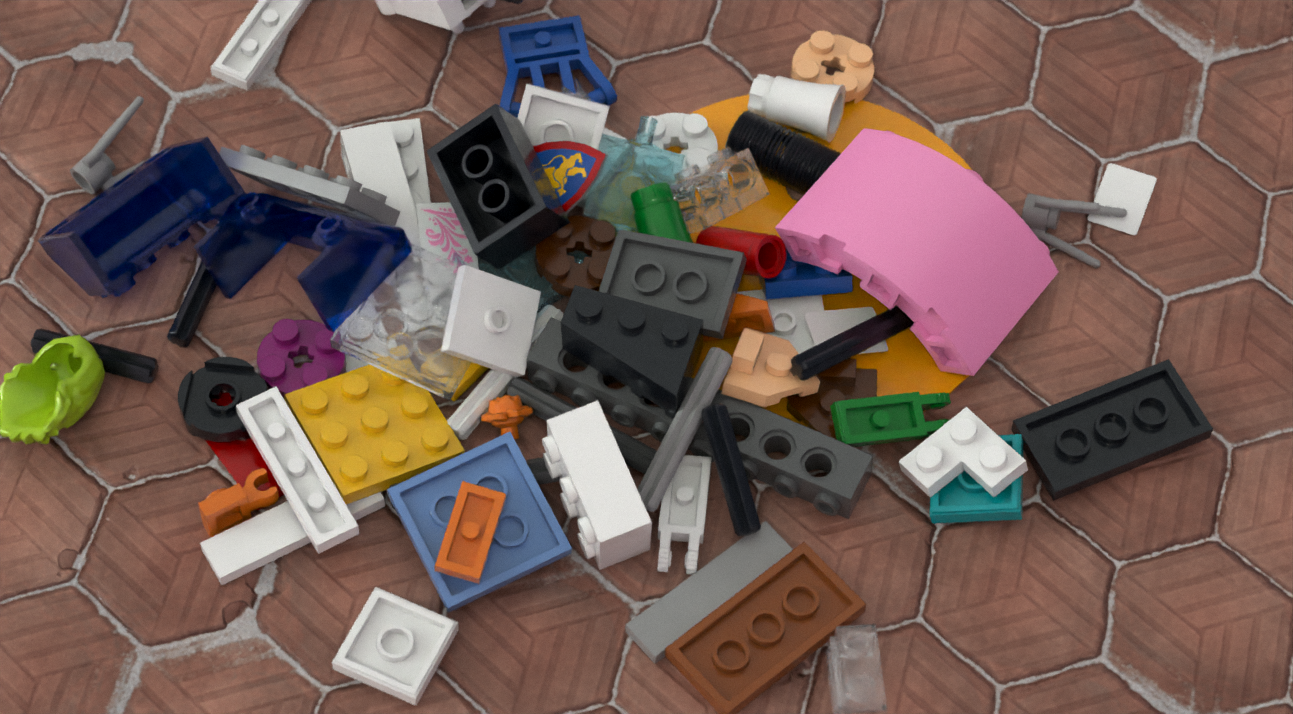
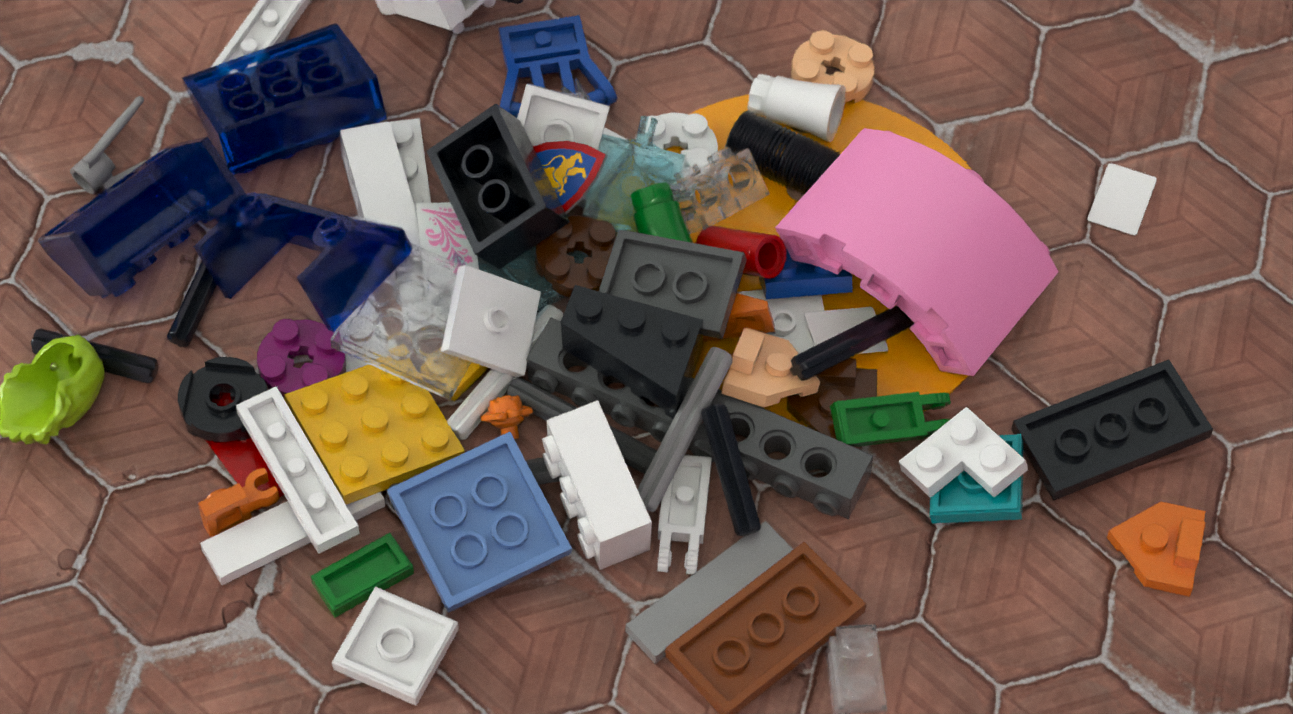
light grey plate [216,145,401,228] -> none
orange plate [435,481,506,584] -> none
light grey plant [1021,193,1127,268] -> none
none -> clear blue slope [182,23,387,176]
none -> green tile [311,533,414,618]
none -> orange plate [1107,501,1206,597]

